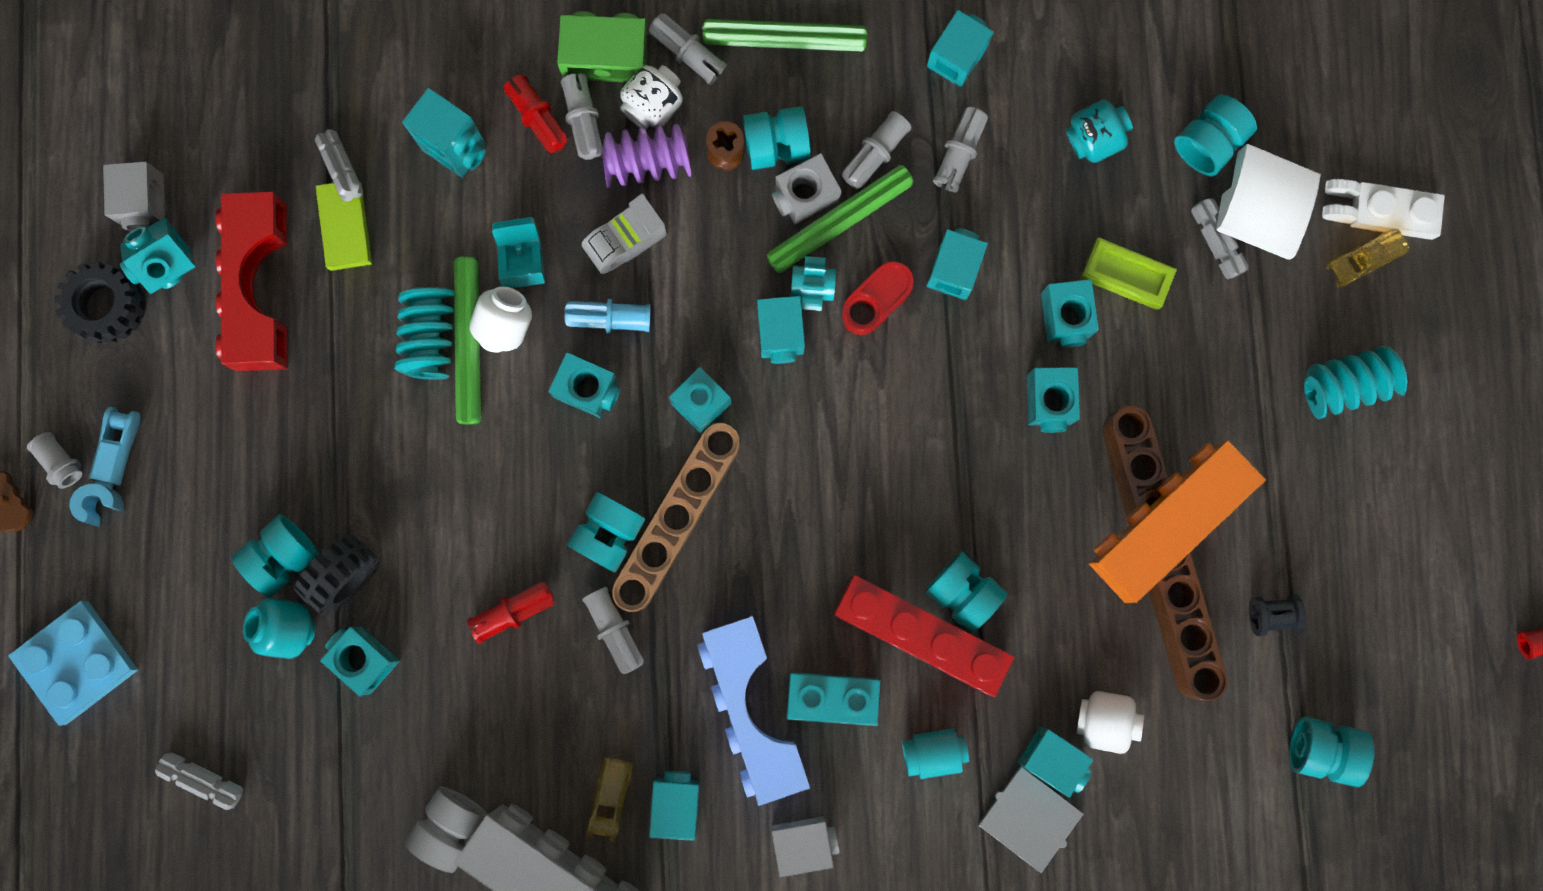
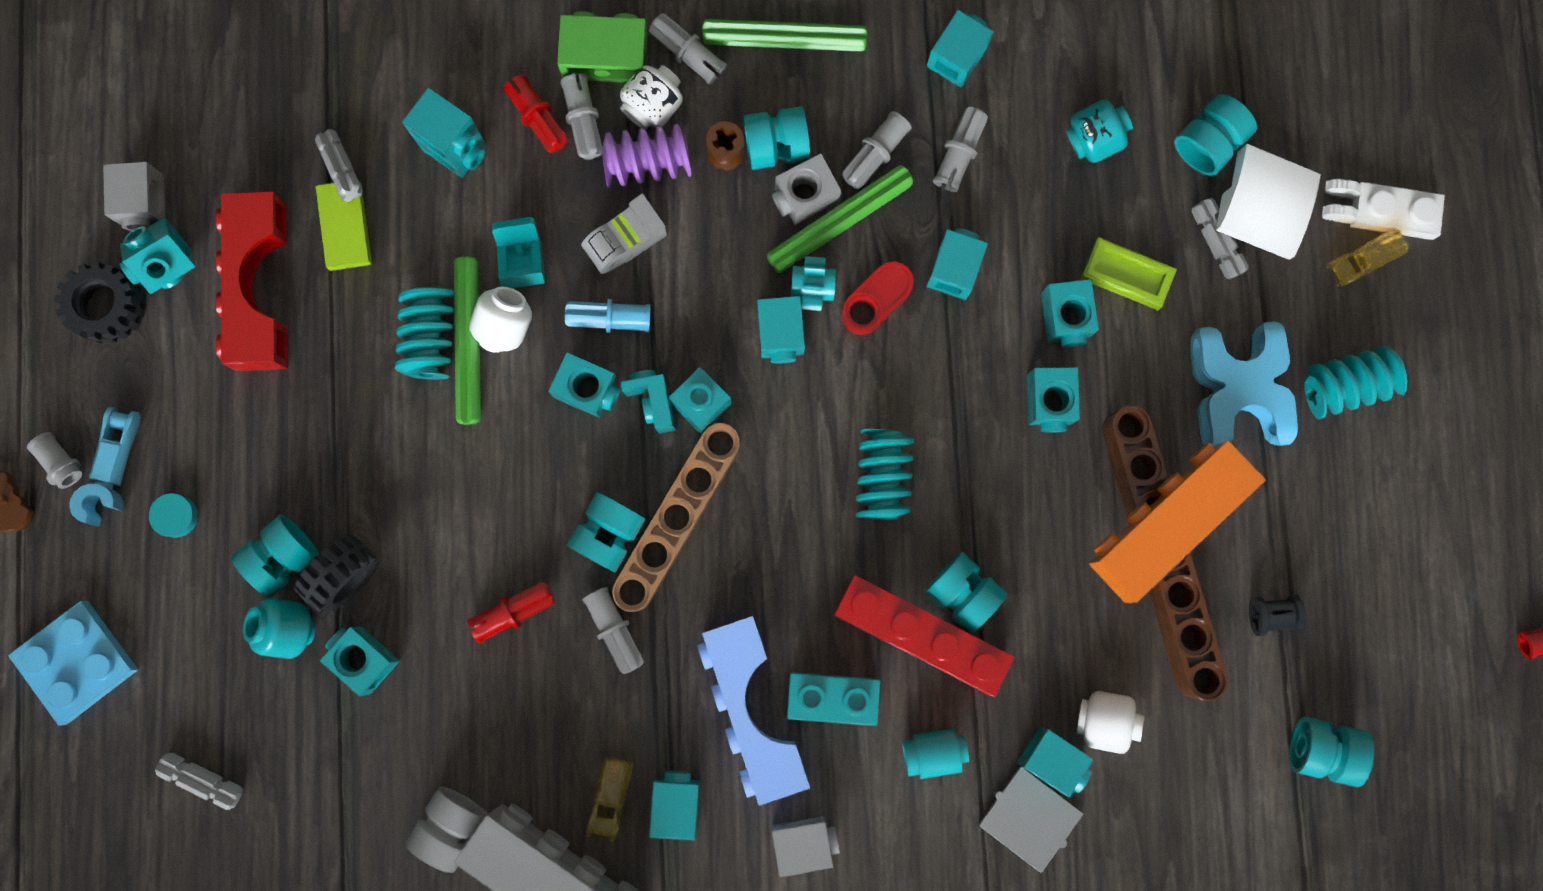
none -> teal tile [149,493,198,538]
none -> teal bracket [621,370,676,434]
none -> teal piece [855,429,915,520]
none -> medium azure piece [1190,321,1298,446]

